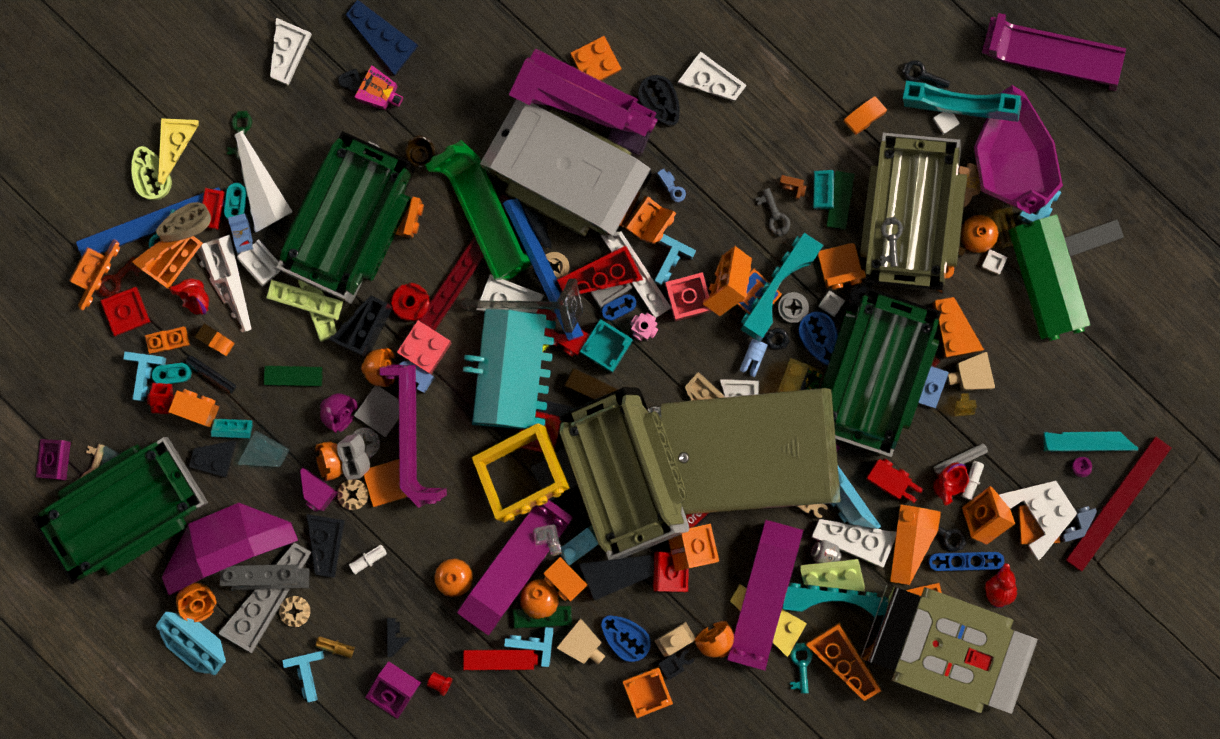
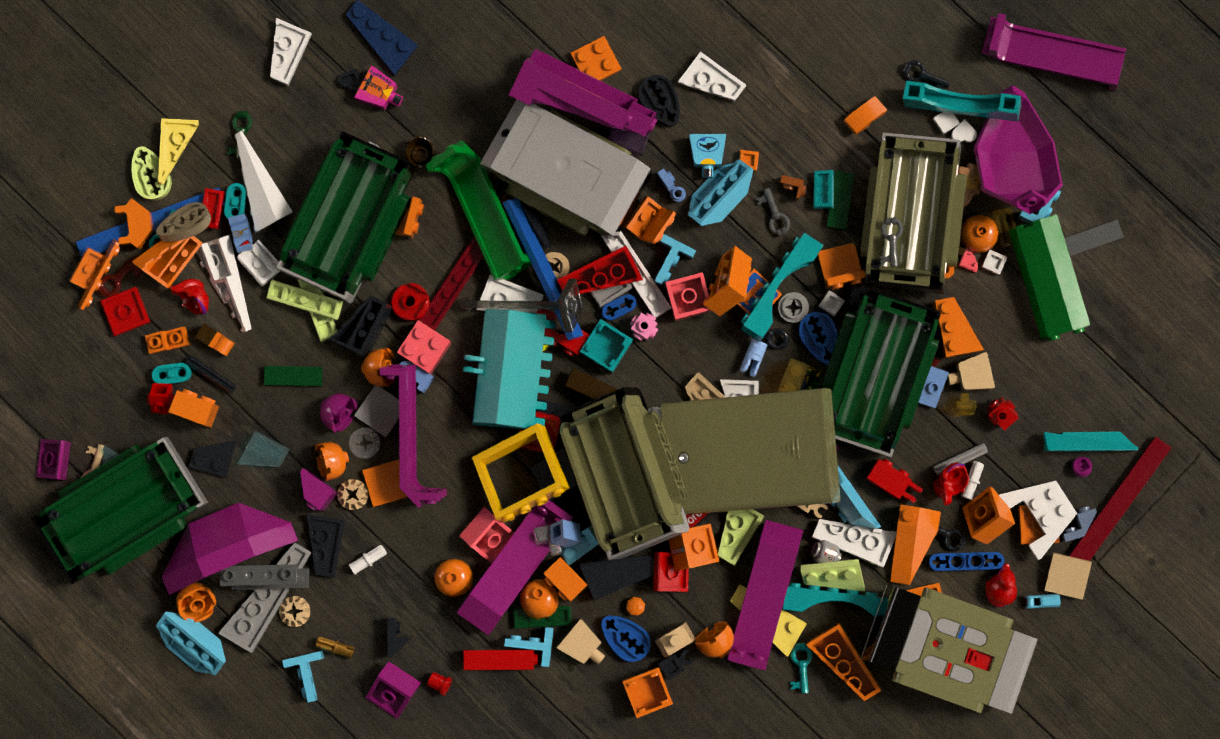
medium azure bracket [124,352,166,402] -> none
teal plate [211,419,253,438] -> none
light grey brick [337,434,370,480] -> none
none -> orange piece [115,199,154,249]
none -> coral slope [460,507,515,564]
none -> medium blue brick [550,519,581,548]
none -> orange tile [626,597,645,616]
none -> medium azure wedge [688,159,753,226]
none -> medium azure torso [689,134,726,178]
none -> yellowish green wing [718,509,765,566]
none -> orange tile [739,150,759,172]
none -> white tile [951,119,977,143]
none -> coral tile [958,248,978,273]
none -> red brick [987,397,1019,431]
none -> medium azure bar [1024,594,1060,609]
none -> tan tile [1044,552,1092,600]

